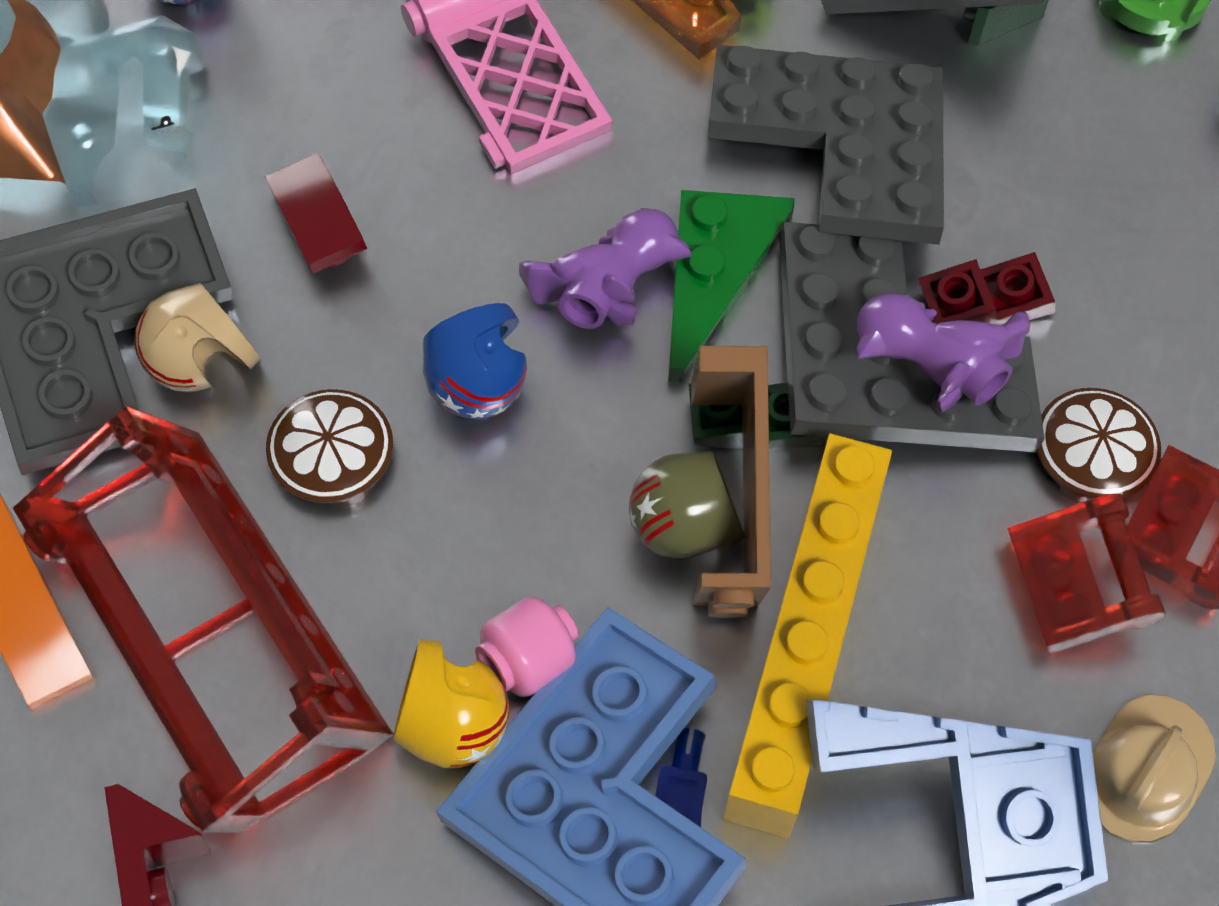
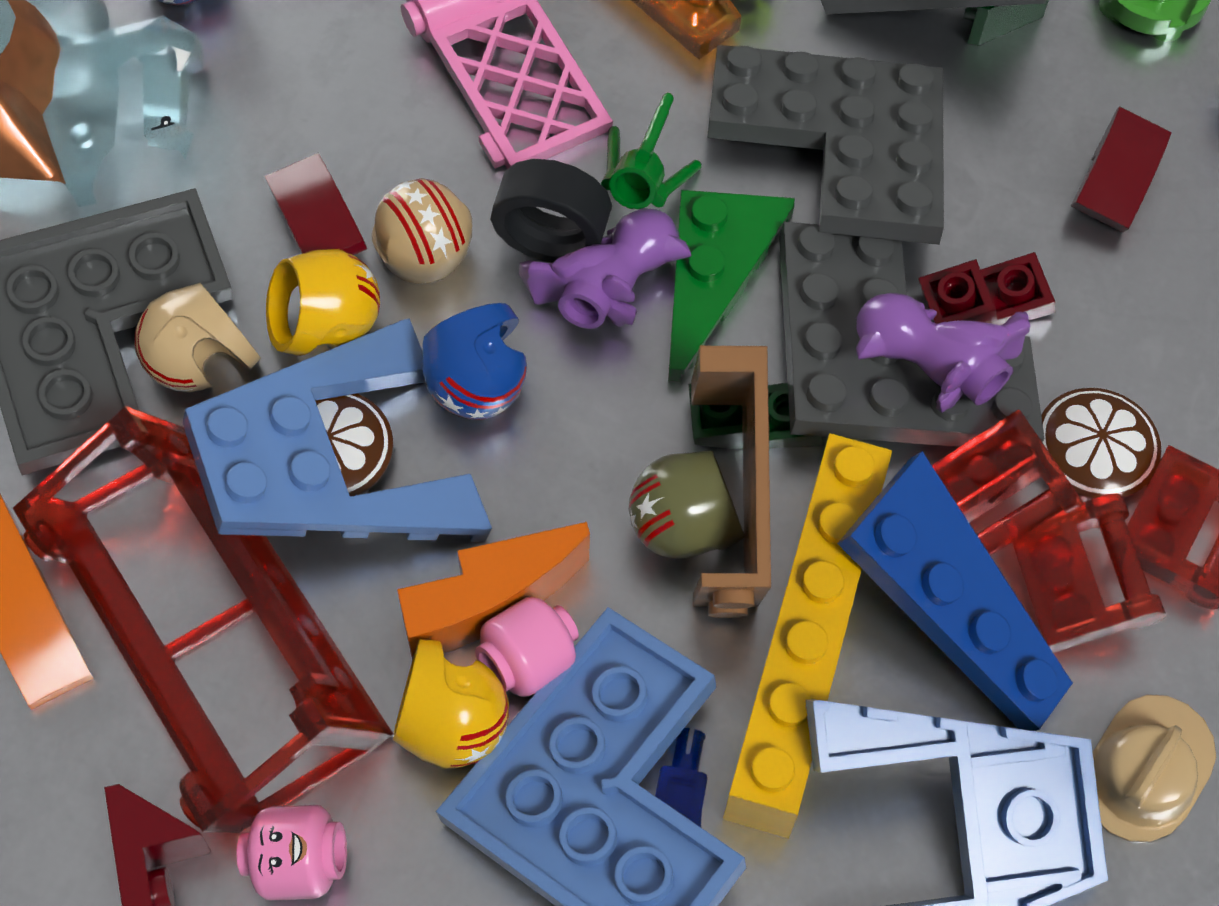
none -> medium blue wing [182,318,492,542]
none -> bright pink head [237,805,347,900]
none -> yellow helmet [266,249,380,356]
none -> tan helmet [372,178,472,284]
none -> orange slope [397,522,590,660]
none -> black tyre [490,159,612,263]
none -> green plant [601,93,702,209]
none -> blue wing [837,451,1073,731]
none -> clear red plate [932,409,1084,556]
none -> dark red slope [1071,106,1172,232]

